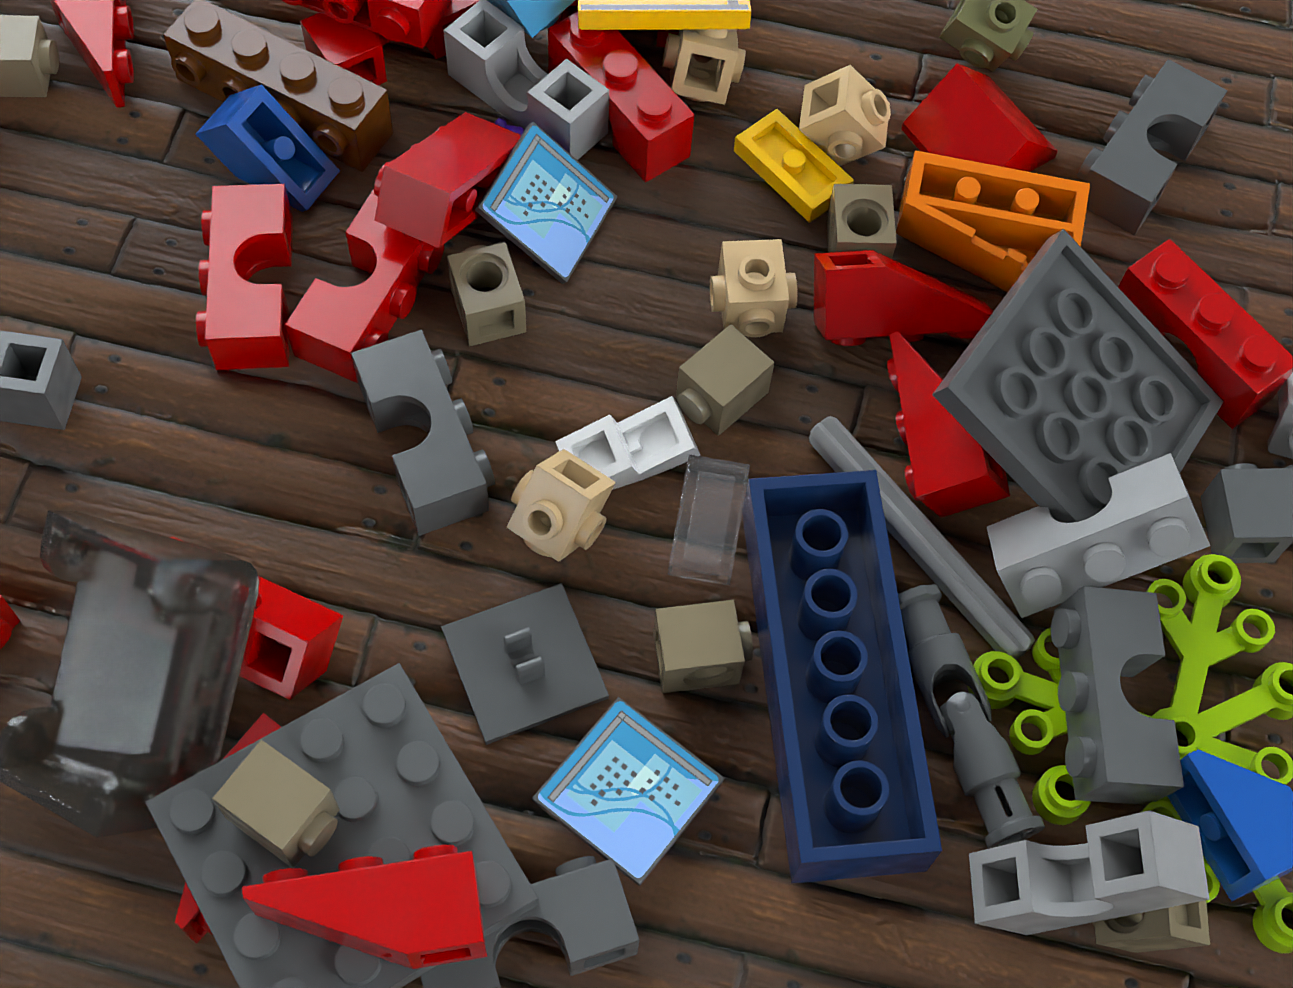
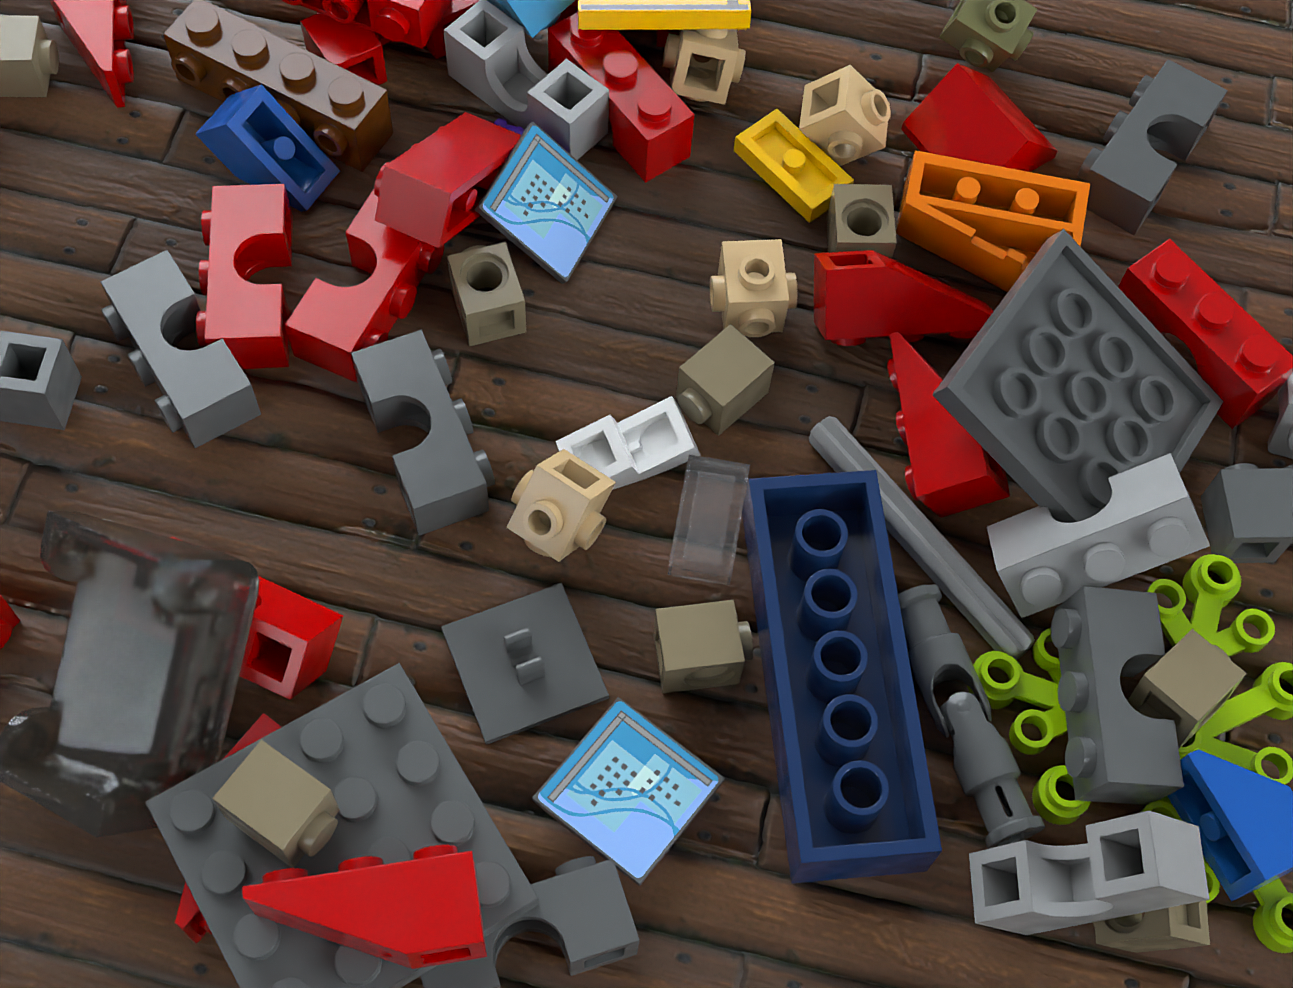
none -> arch [100,250,261,448]
none -> dark tan brick [1128,629,1247,749]

